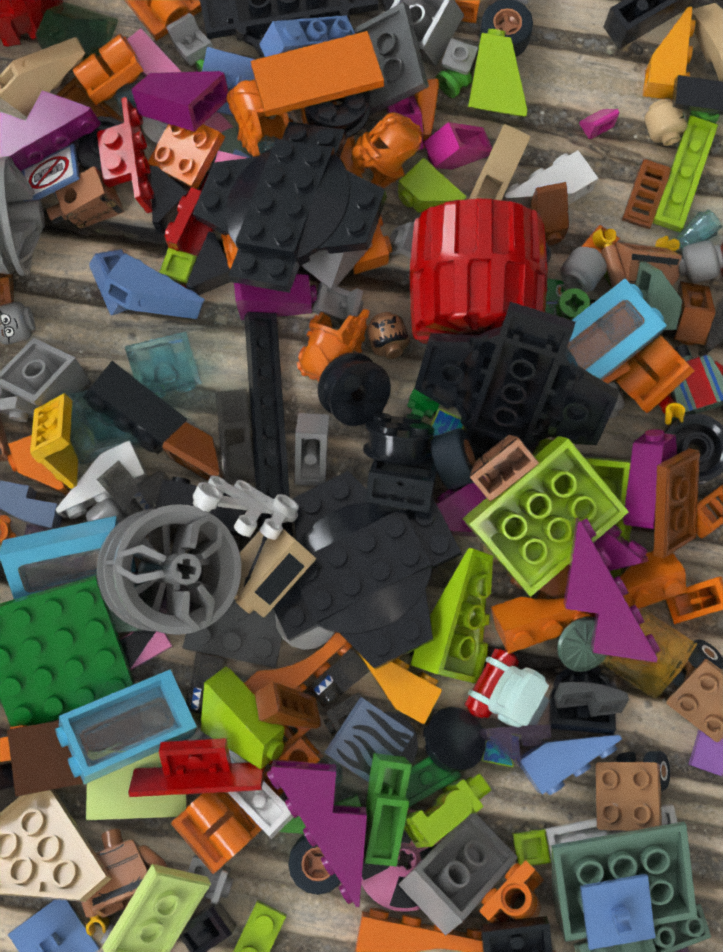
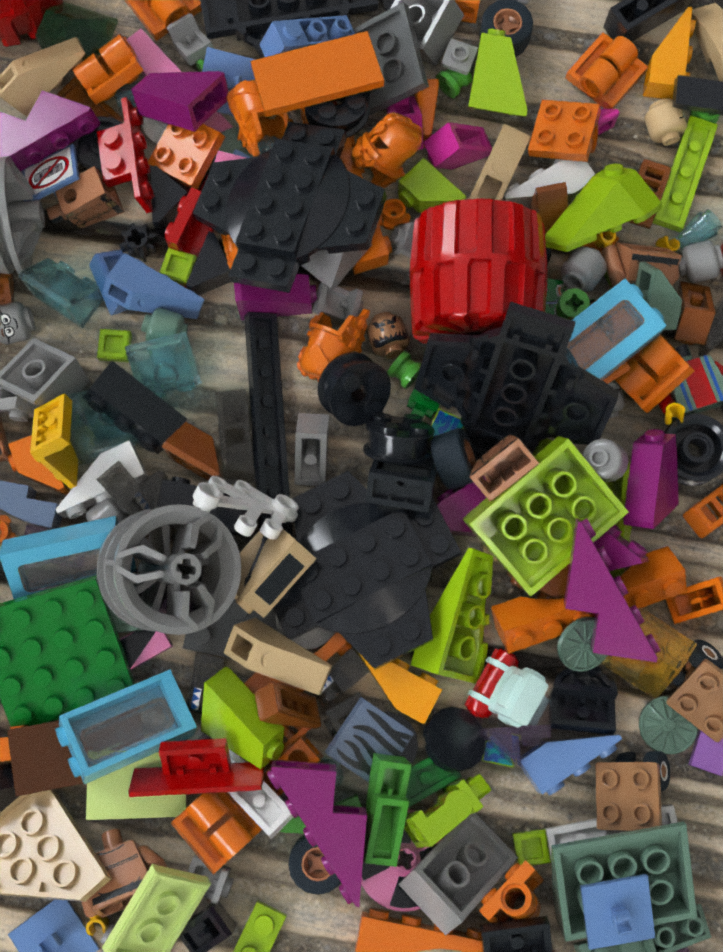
dark grey slope [554,682,629,717] -> none
dark orange tile [654,448,700,559] -> none
none -> clear light blue slope [19,258,103,328]
none -> lime tile [97,329,132,363]
none -> black gear [119,223,158,262]
none -> sand green head [141,308,188,352]
none -> tan slope [223,618,332,695]
none -> orange plate [381,199,411,230]
none -> bright green wheel [387,350,421,389]
none -> orange plate [528,100,601,162]
none -> lime wedge [545,163,662,252]
none -> orange plate [565,32,648,109]
none -> light grey head [582,438,629,483]
none -> sand green wheel [639,696,698,754]

